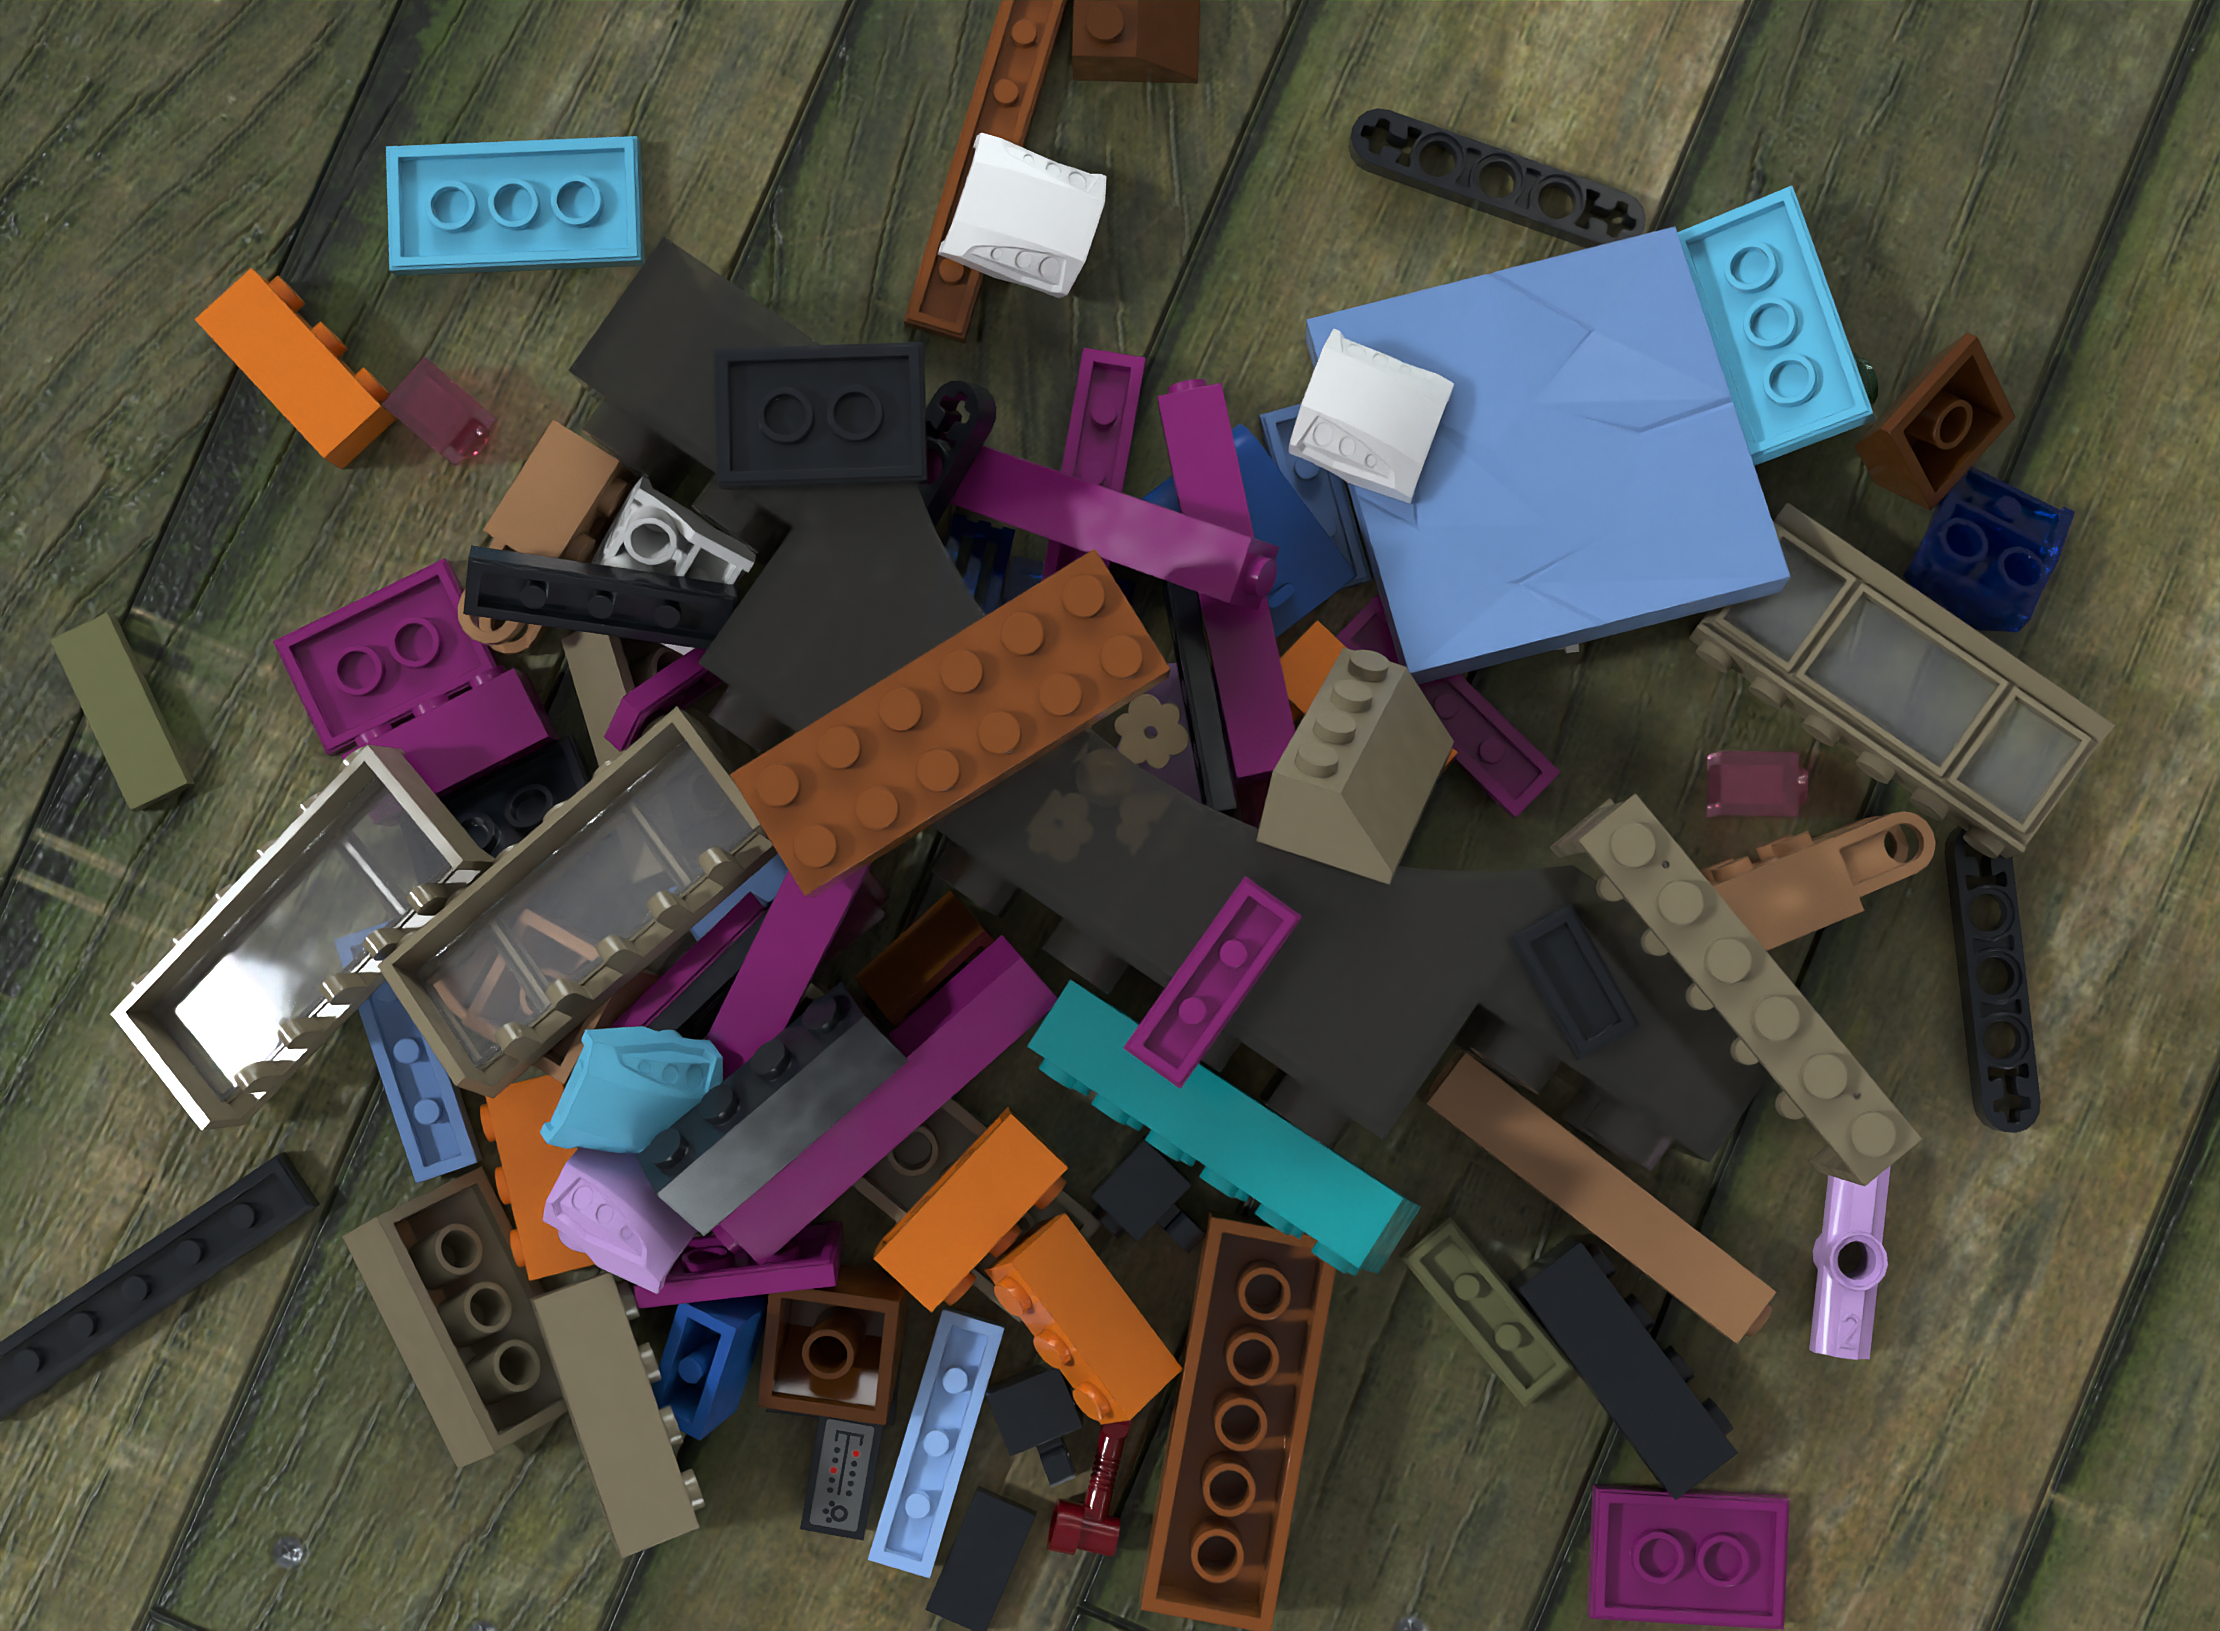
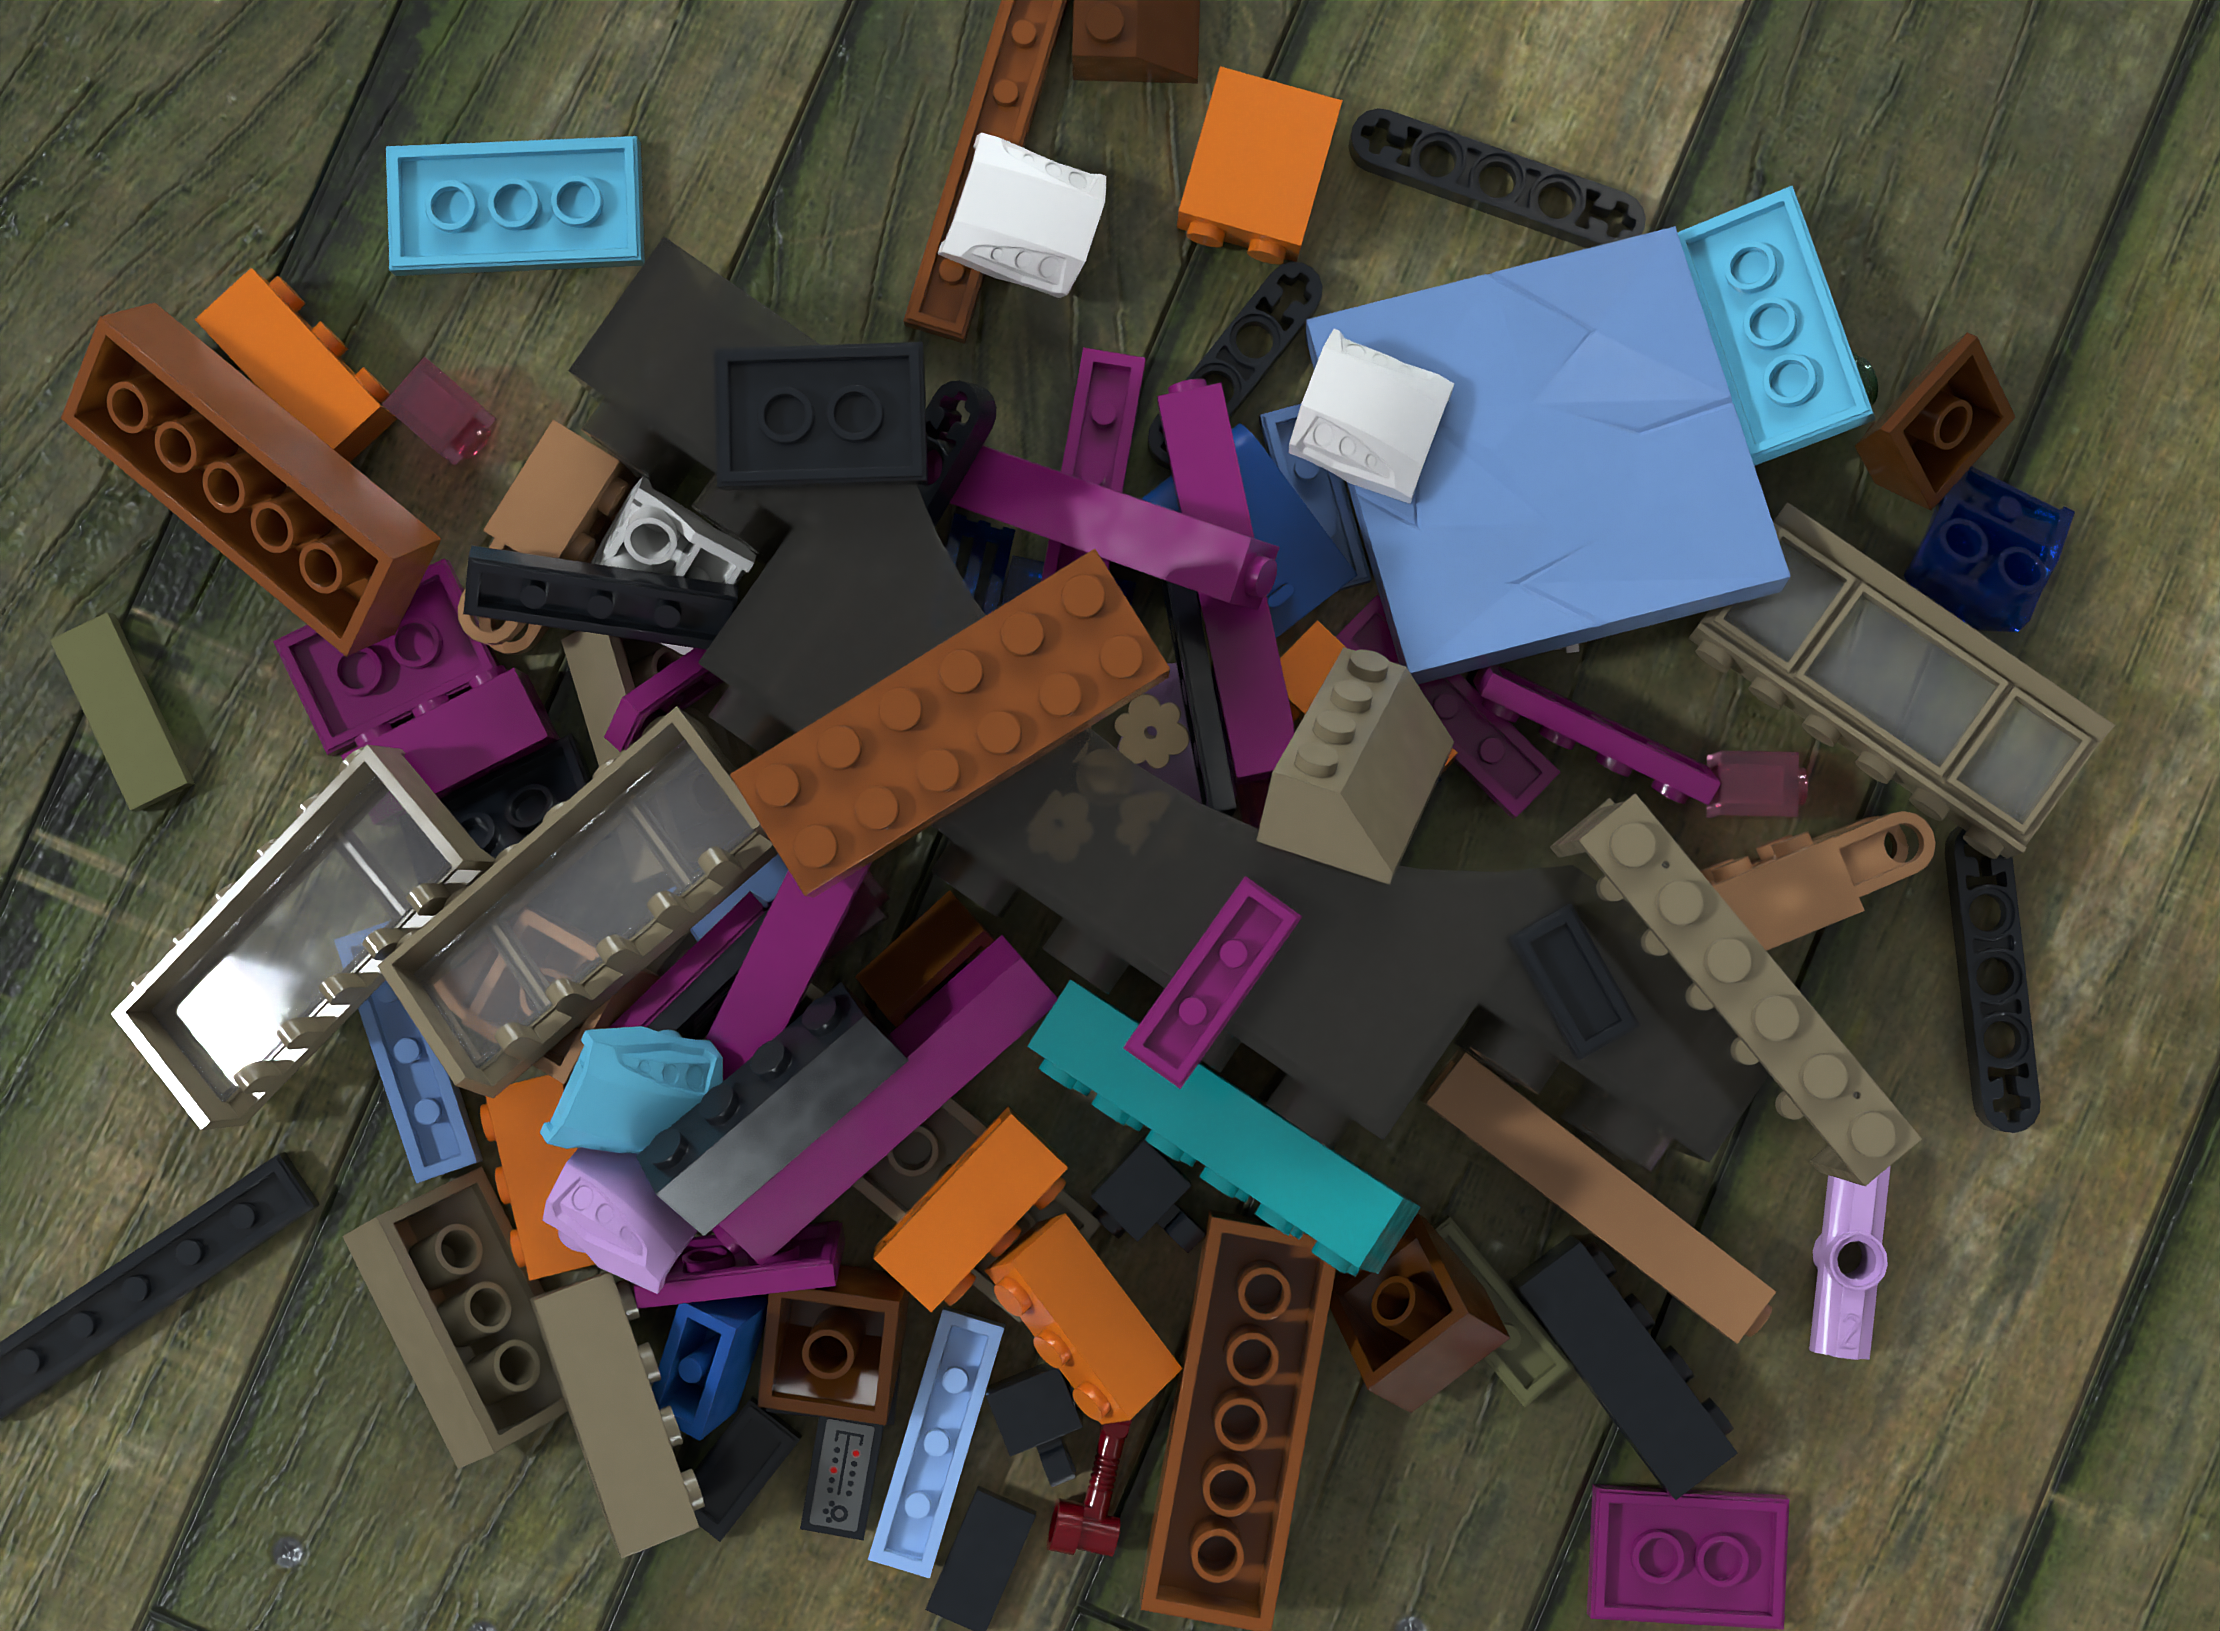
none -> dark orange brick [61,302,441,657]
none -> black tile [694,1396,802,1542]
none -> black beam [1148,262,1323,470]
none -> orange brick [1177,66,1343,265]
none -> reddish brown slope [1329,1214,1510,1413]
none -> magenta plate [1473,664,1721,805]

